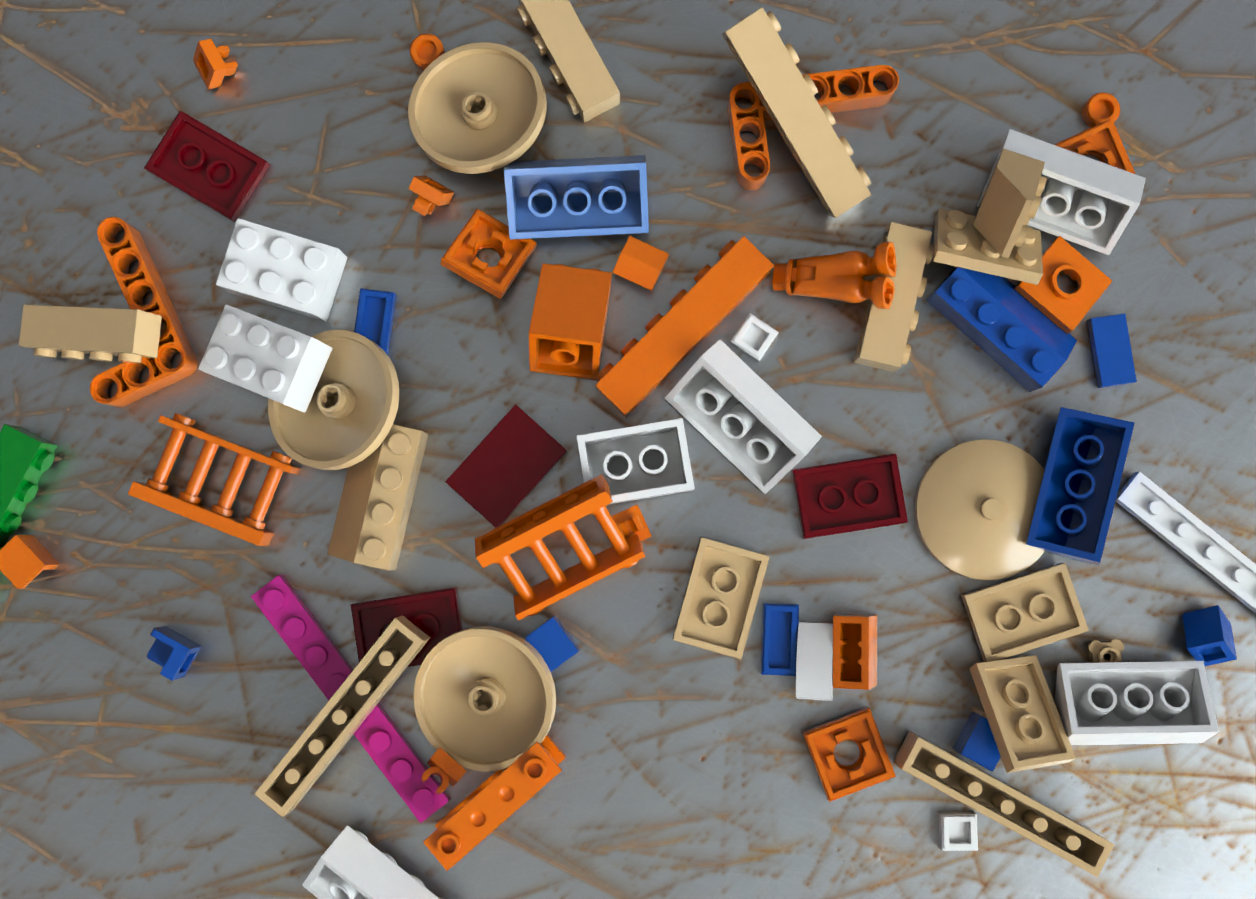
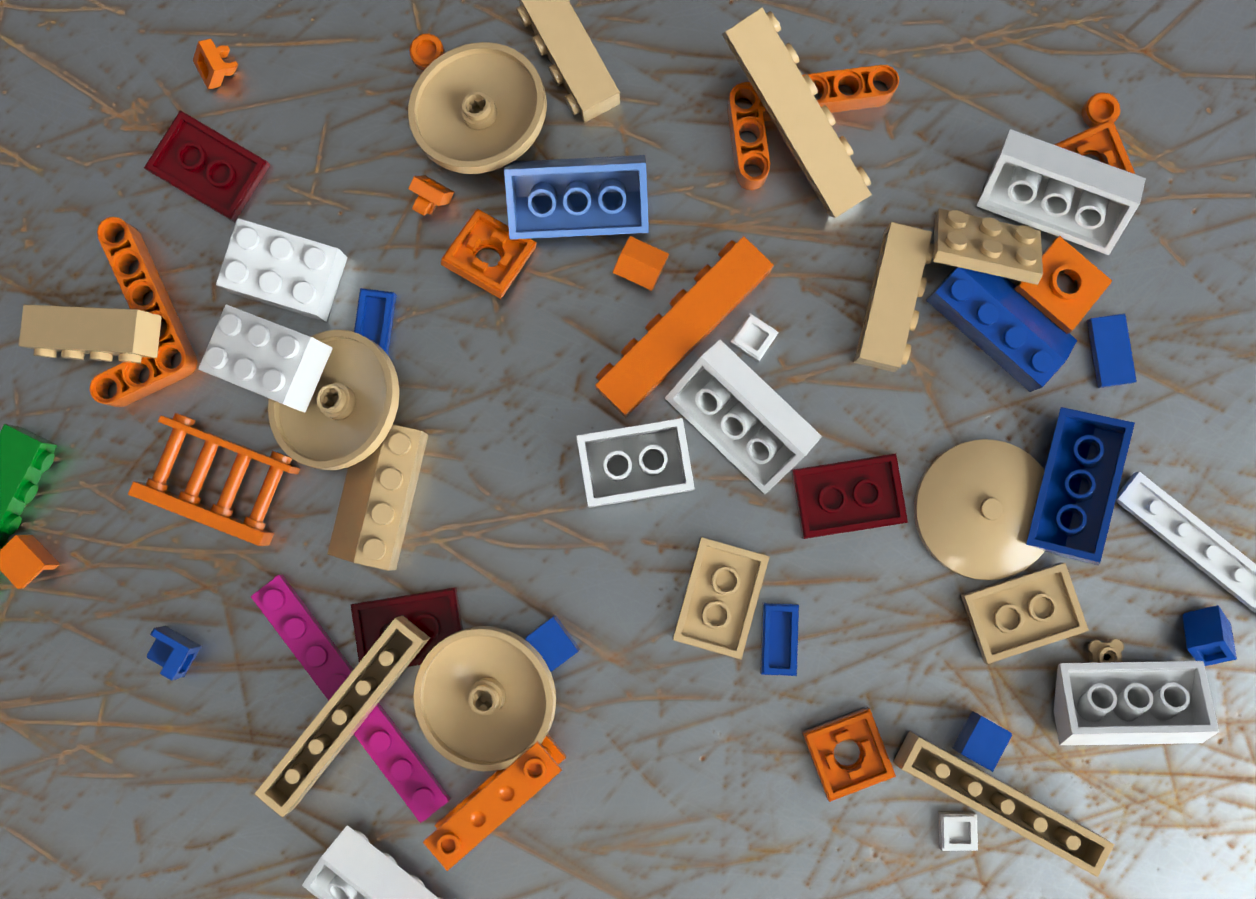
orange tile [421,748,467,795] -> none
dark red tile [445,404,568,528] -> none
orange fence [475,474,645,621] -> none
orange slope [529,263,612,380] -> none
orange tile [612,504,652,541] -> none
orange piece [772,242,897,309] -> none
white slope [796,622,833,701] -> none
orange brick [833,614,877,690] -> none
tan plate [969,655,1076,773] -> none
tan slope [973,149,1047,259] -> none

